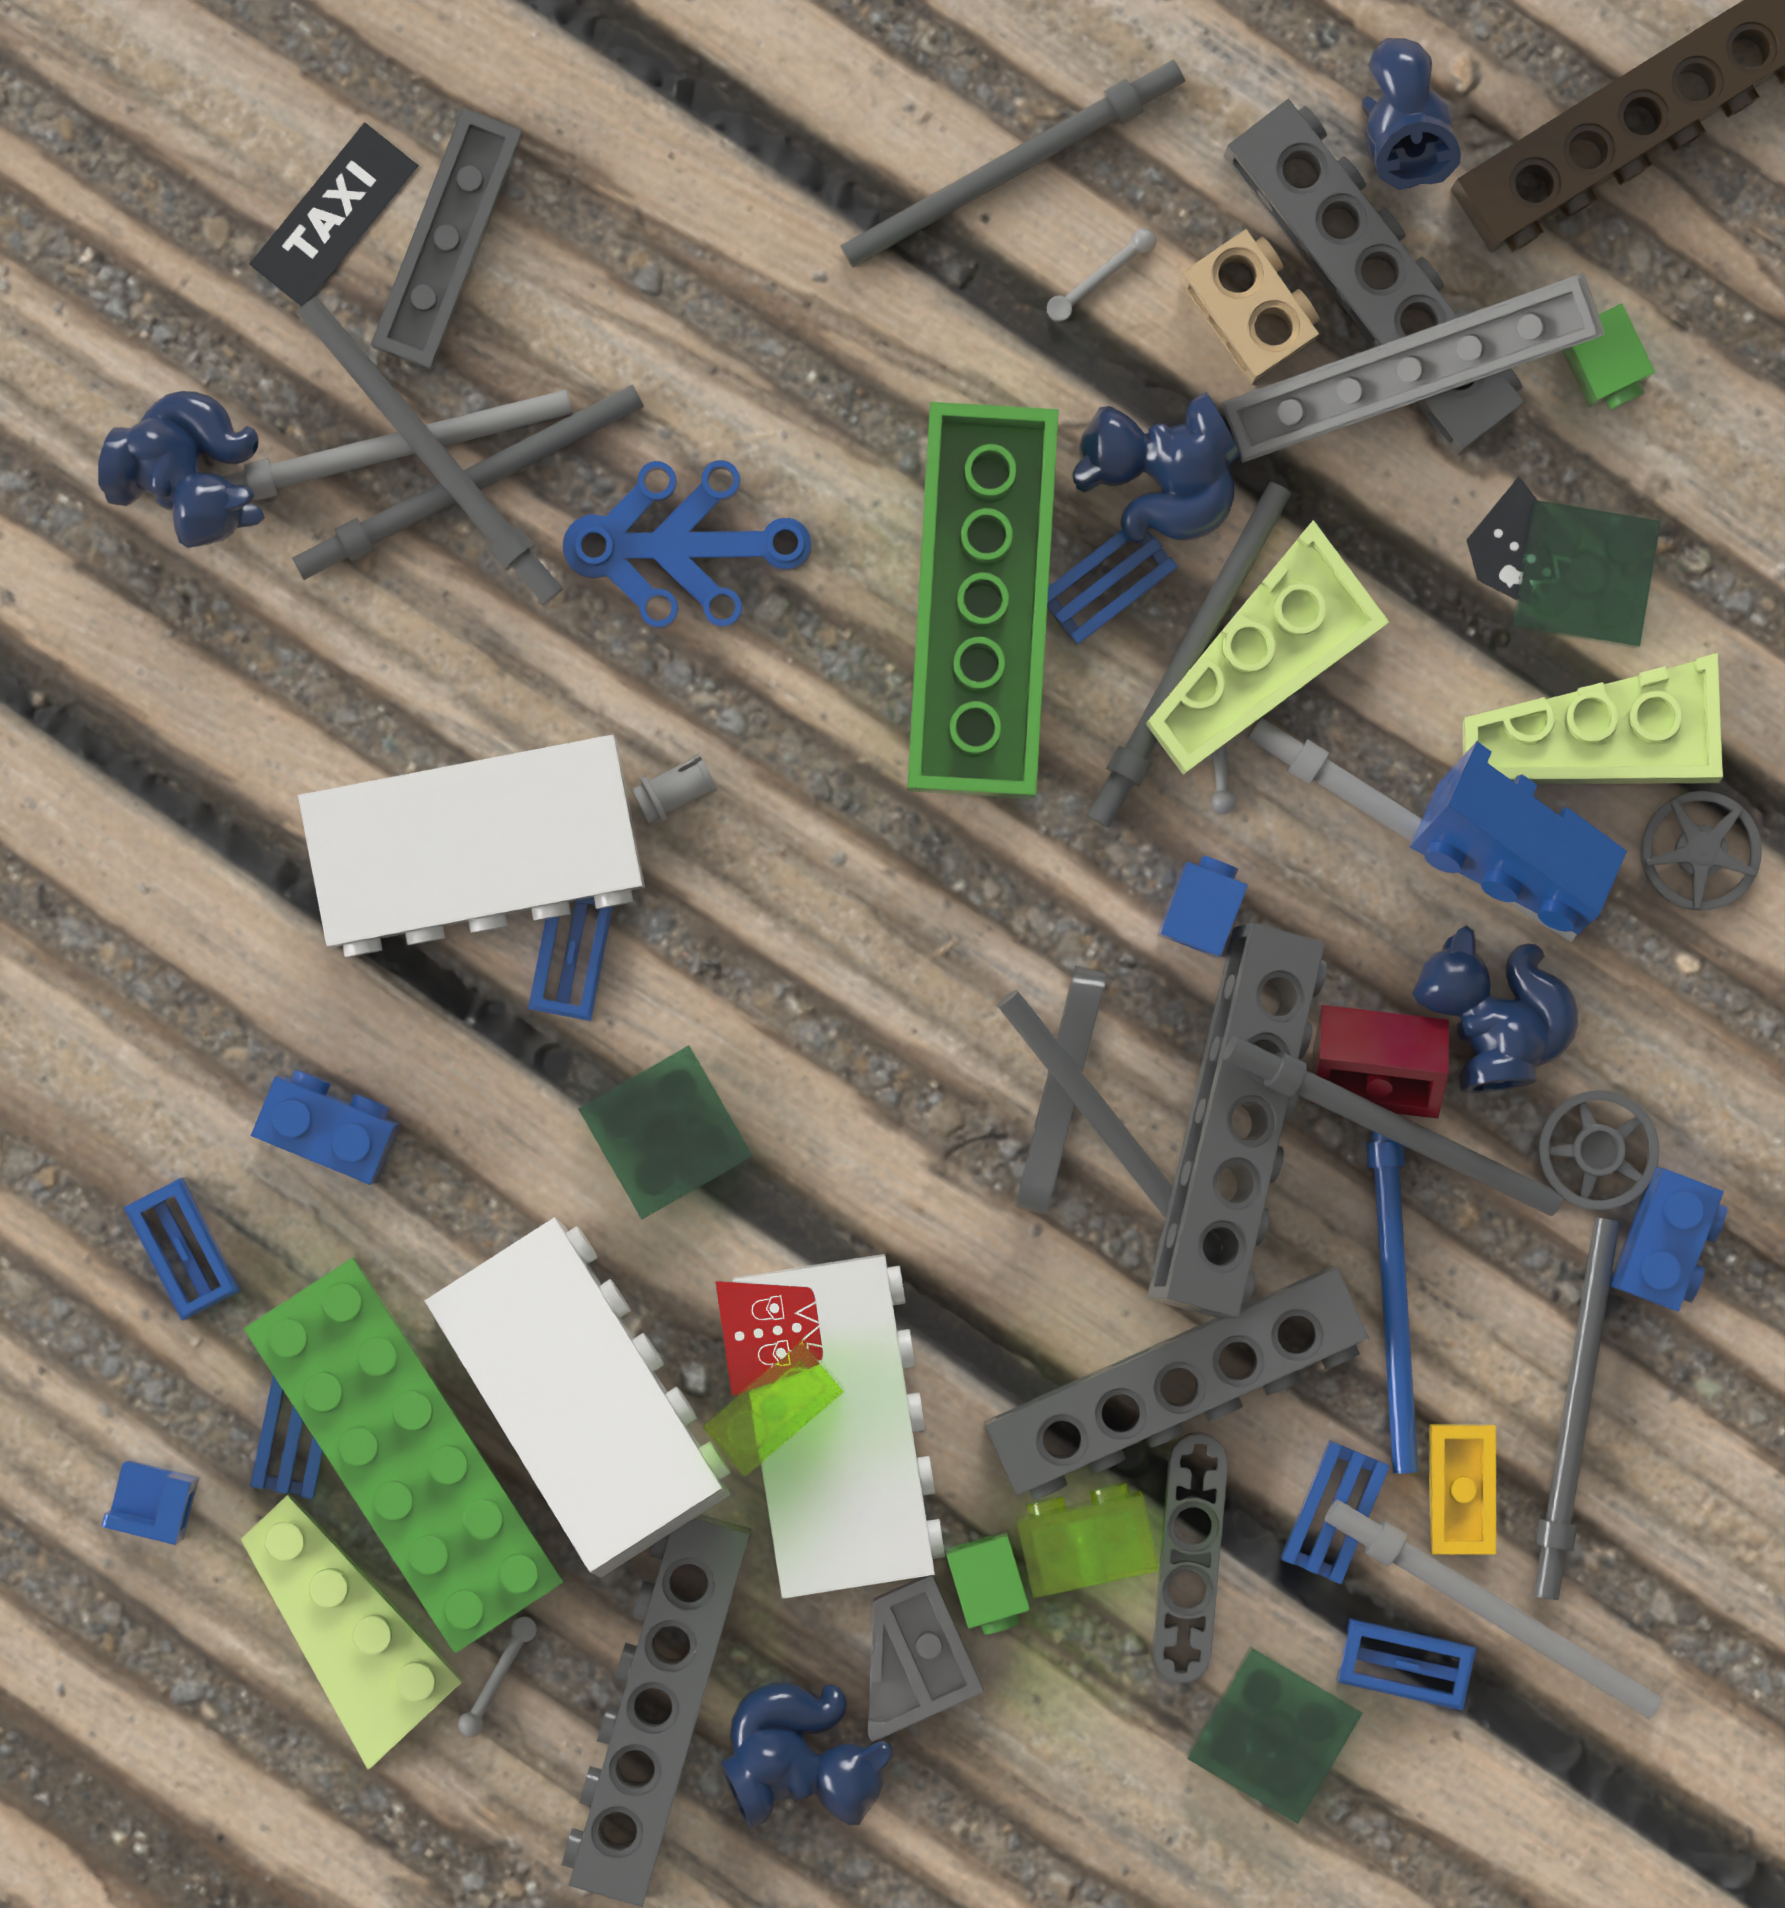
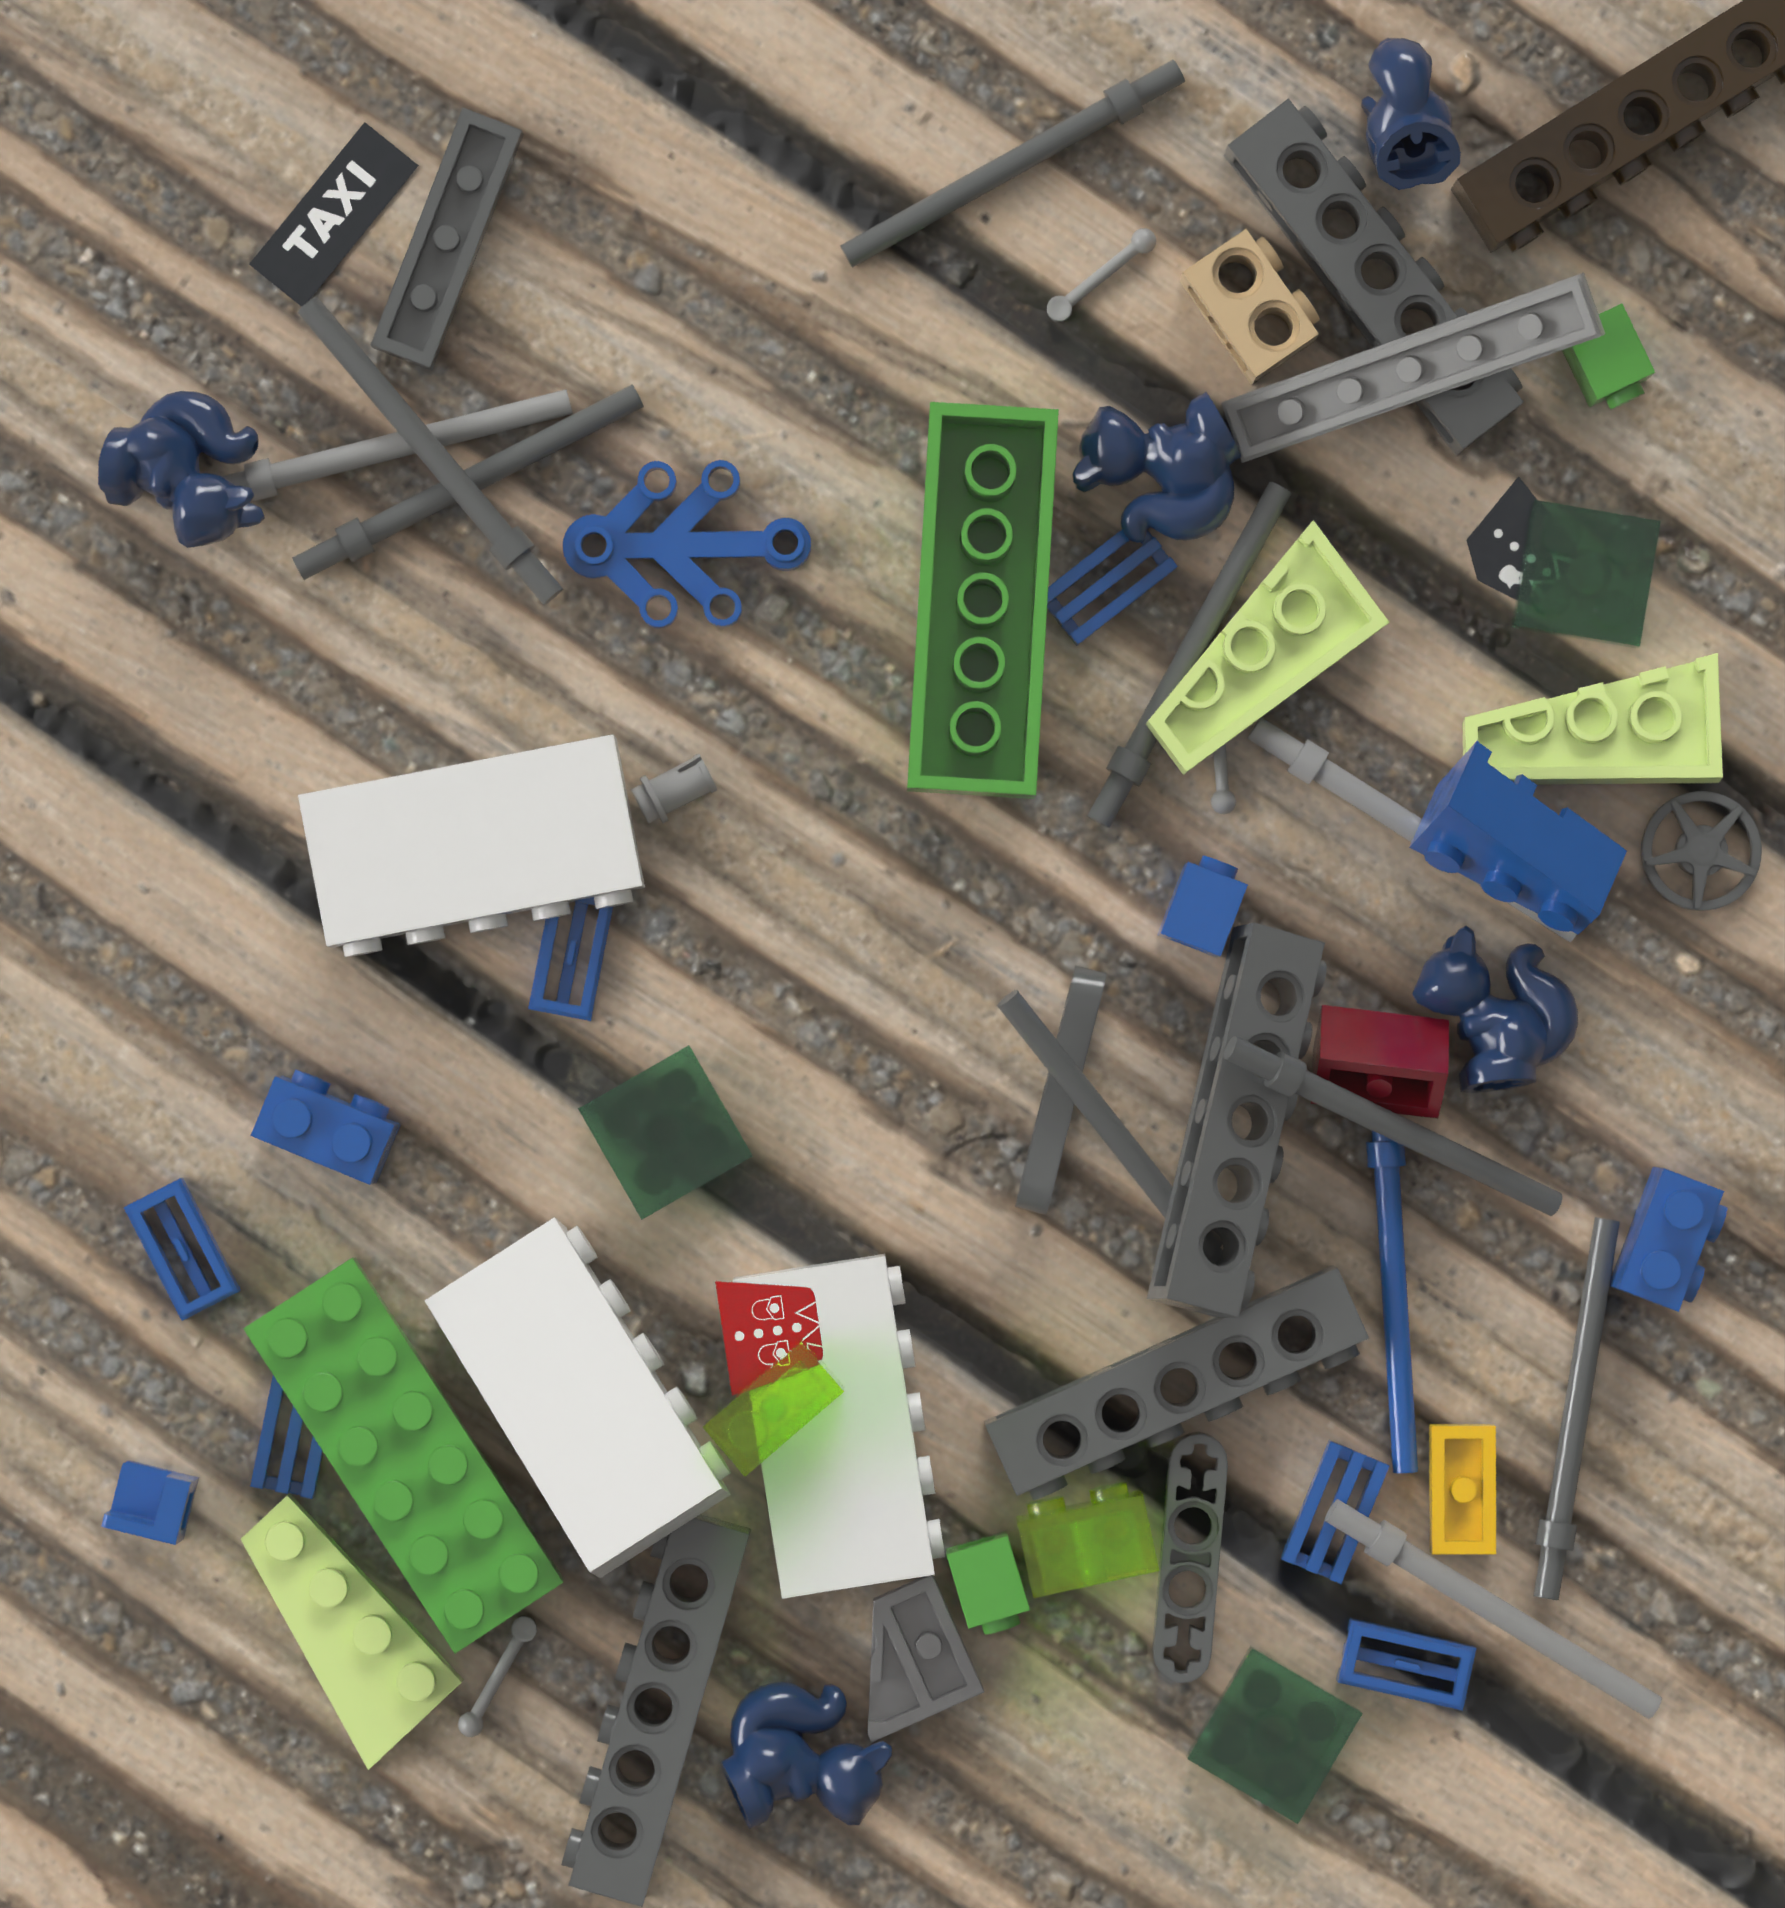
dark grey wheel [1538,1090,1659,1210] -> none

